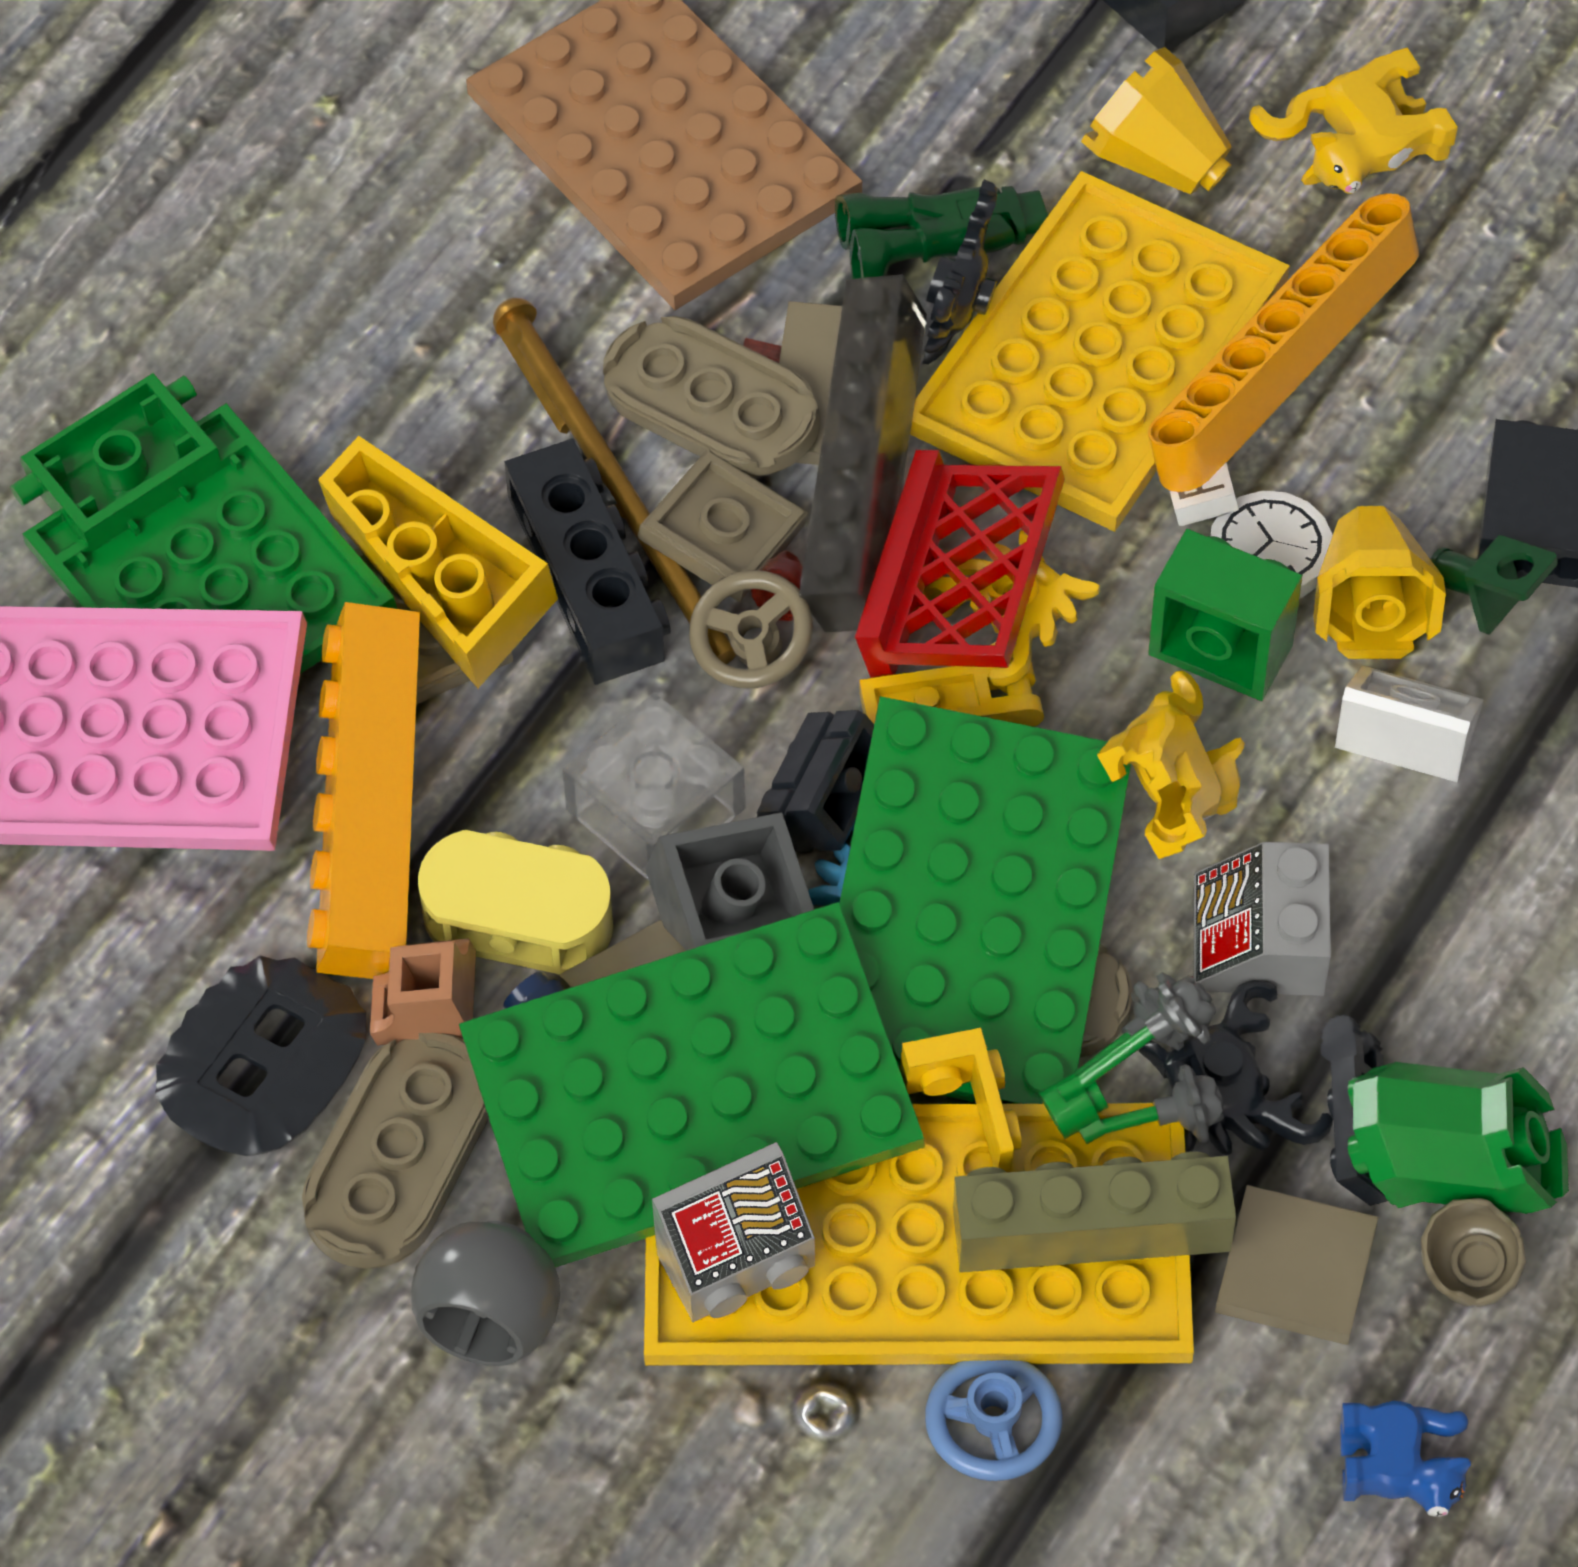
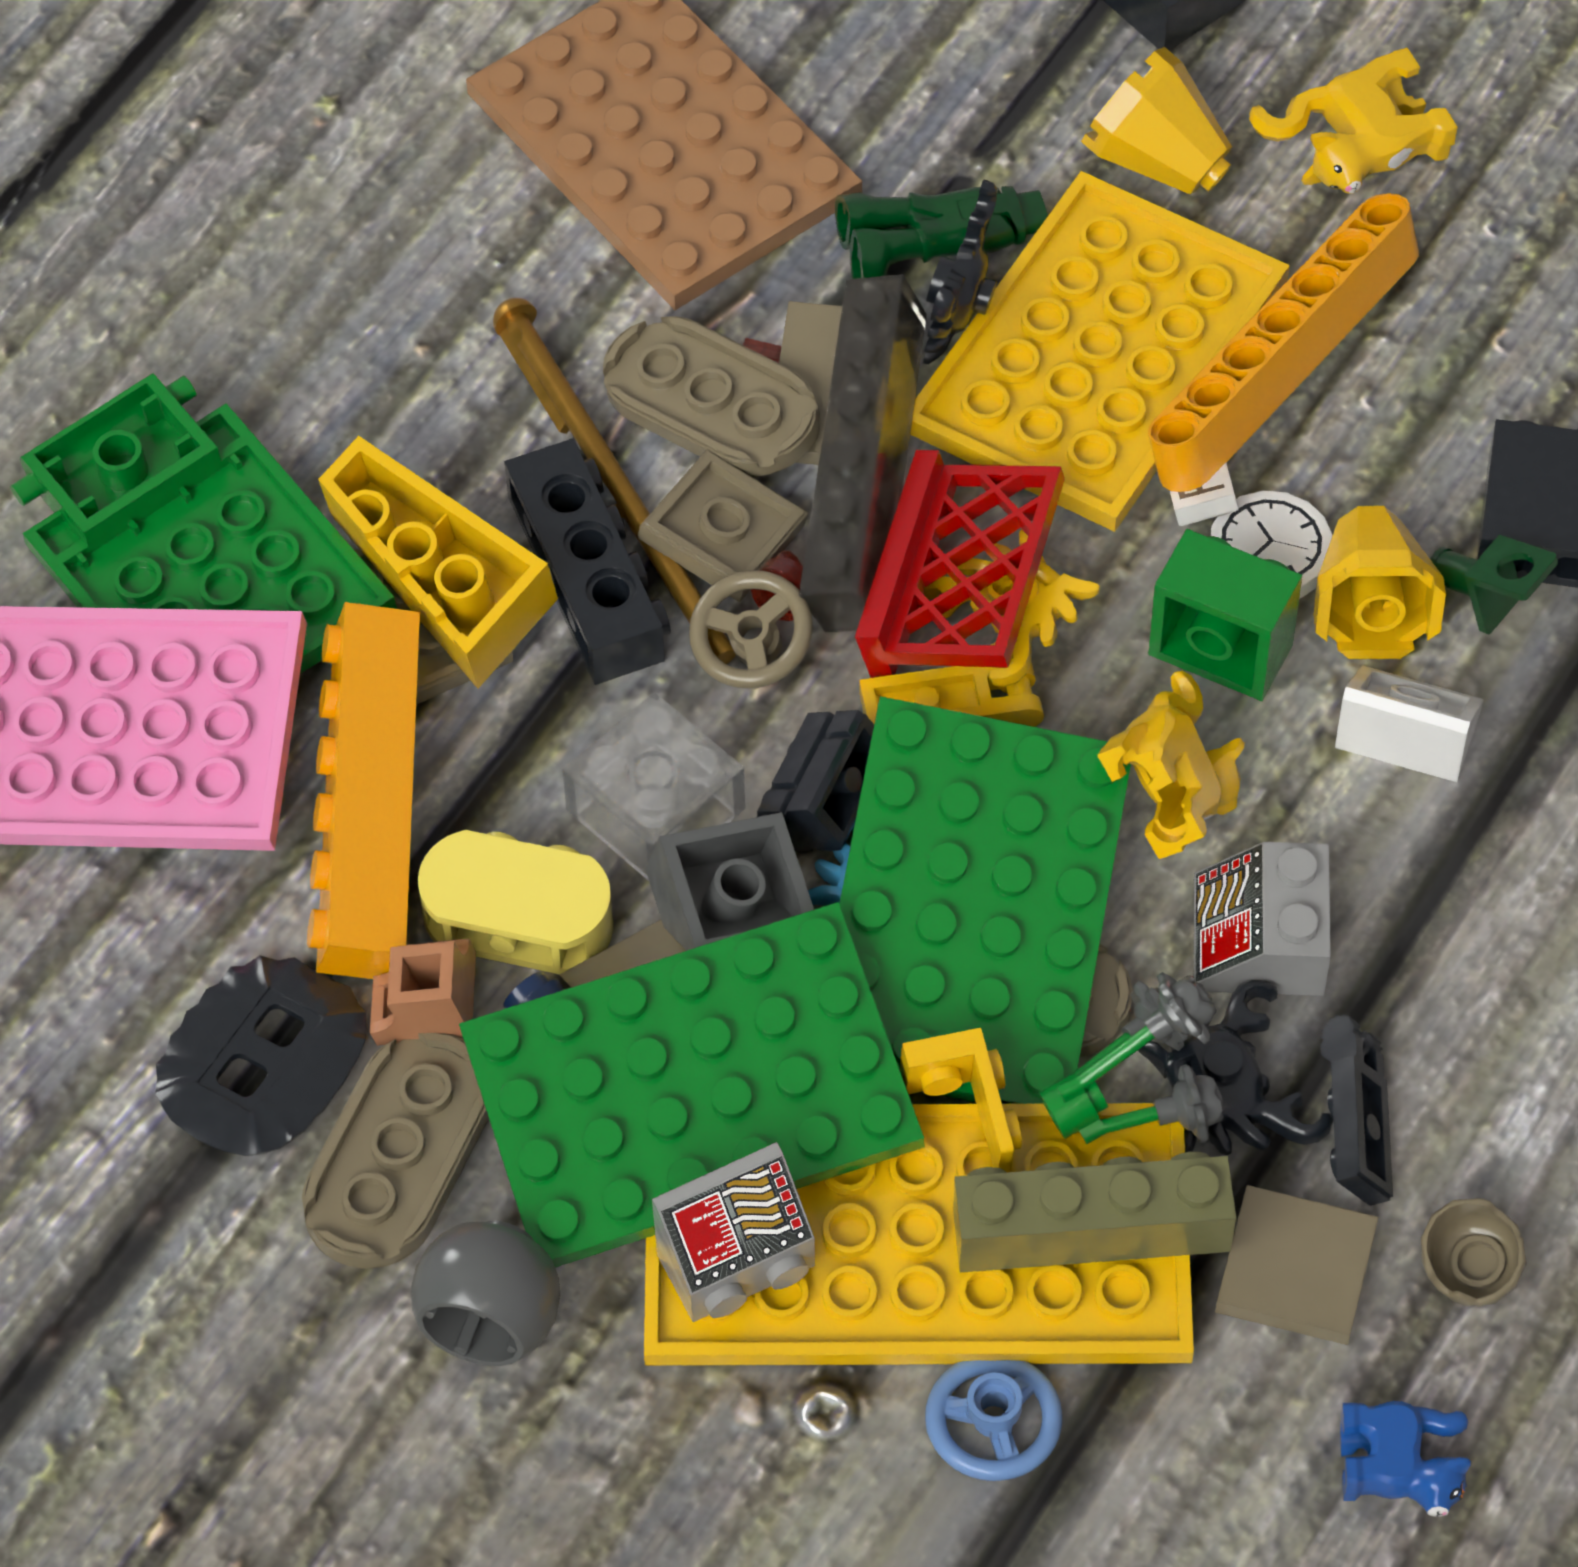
green brick [1348,1062,1569,1214] -> none

